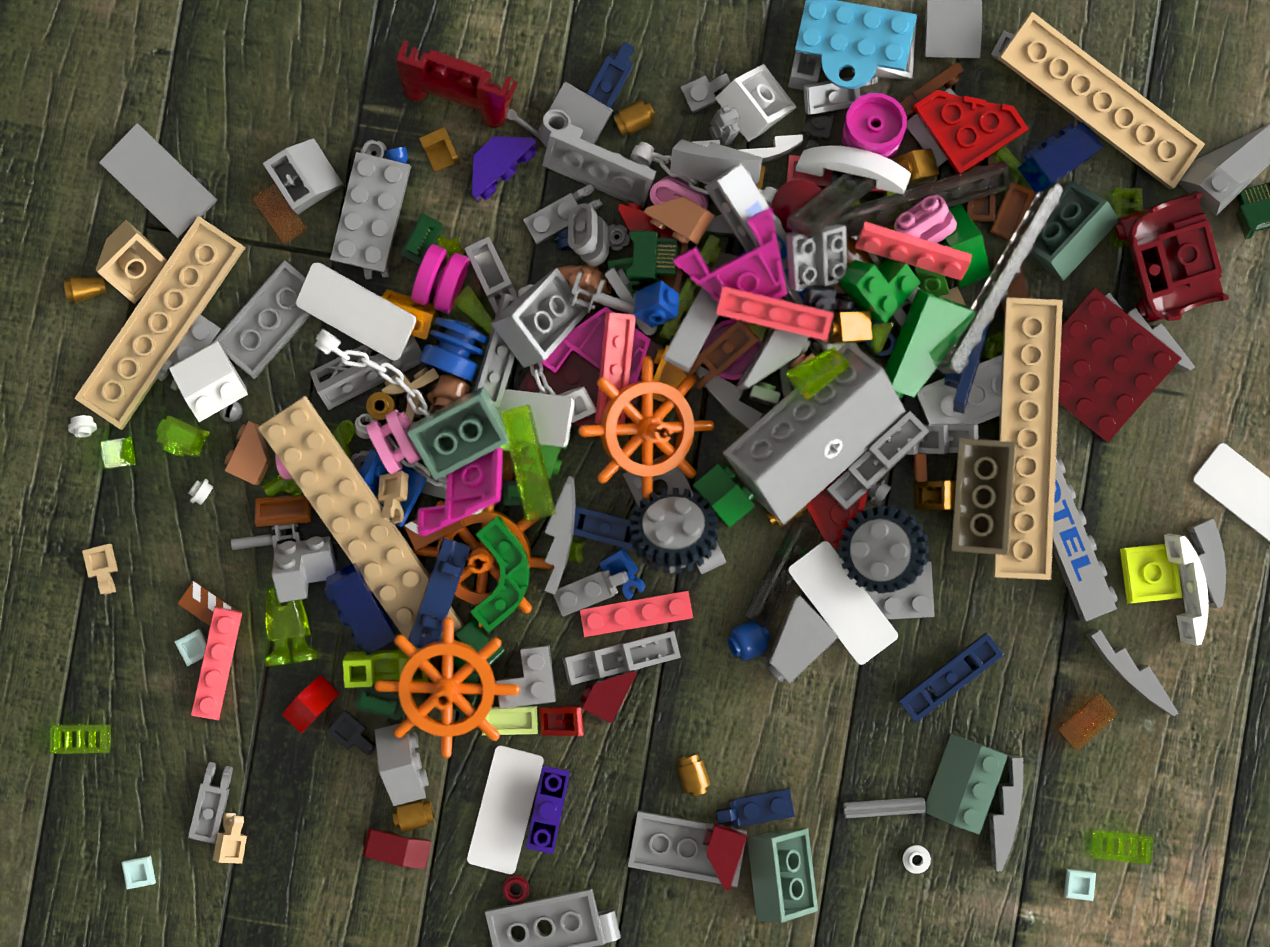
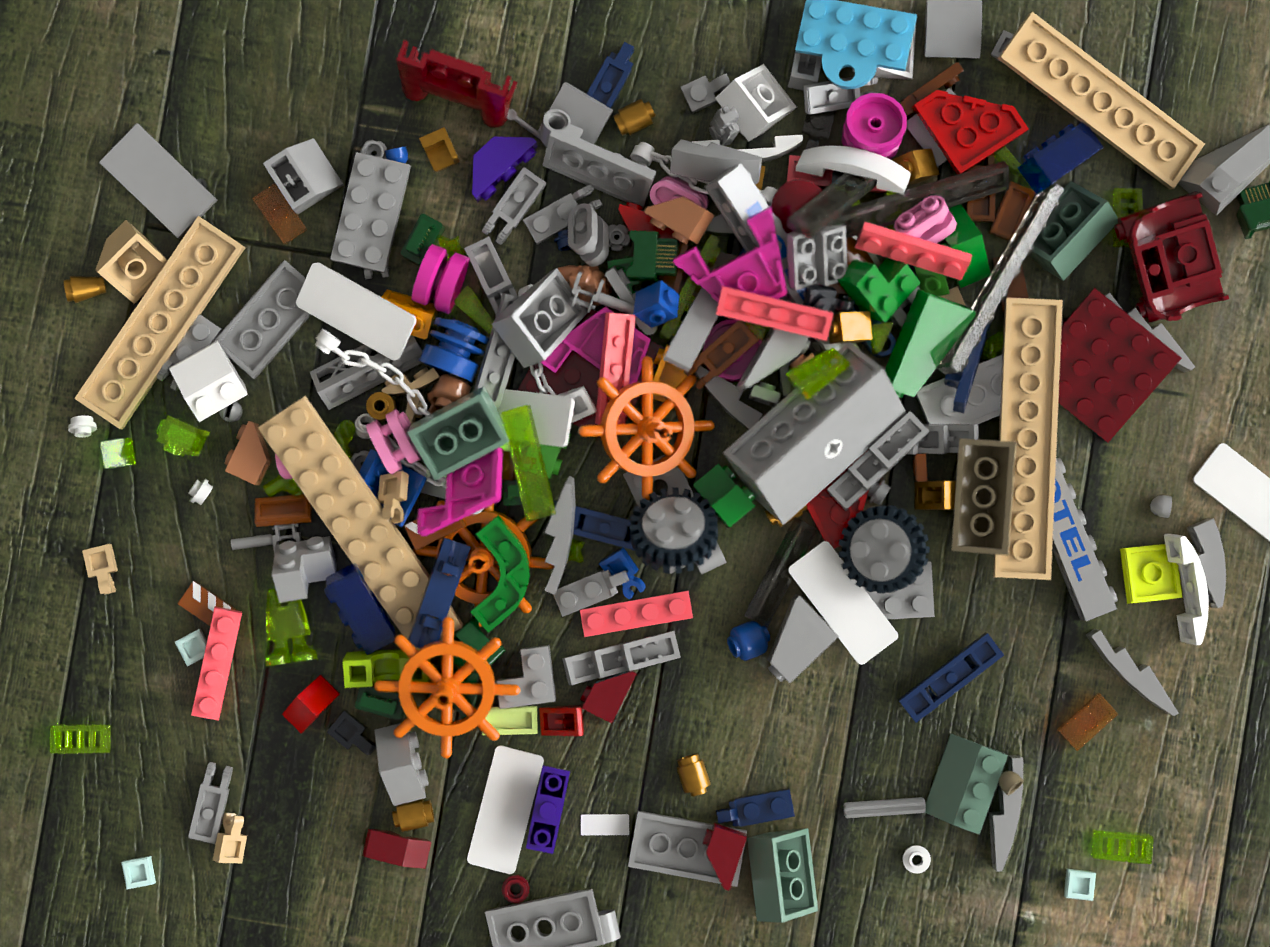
none -> light grey hinge [482,167,547,245]
none -> white sticker [581,814,629,835]
none -> dark tan hinge [999,771,1024,796]
none -> light grey hinge [1150,495,1172,518]

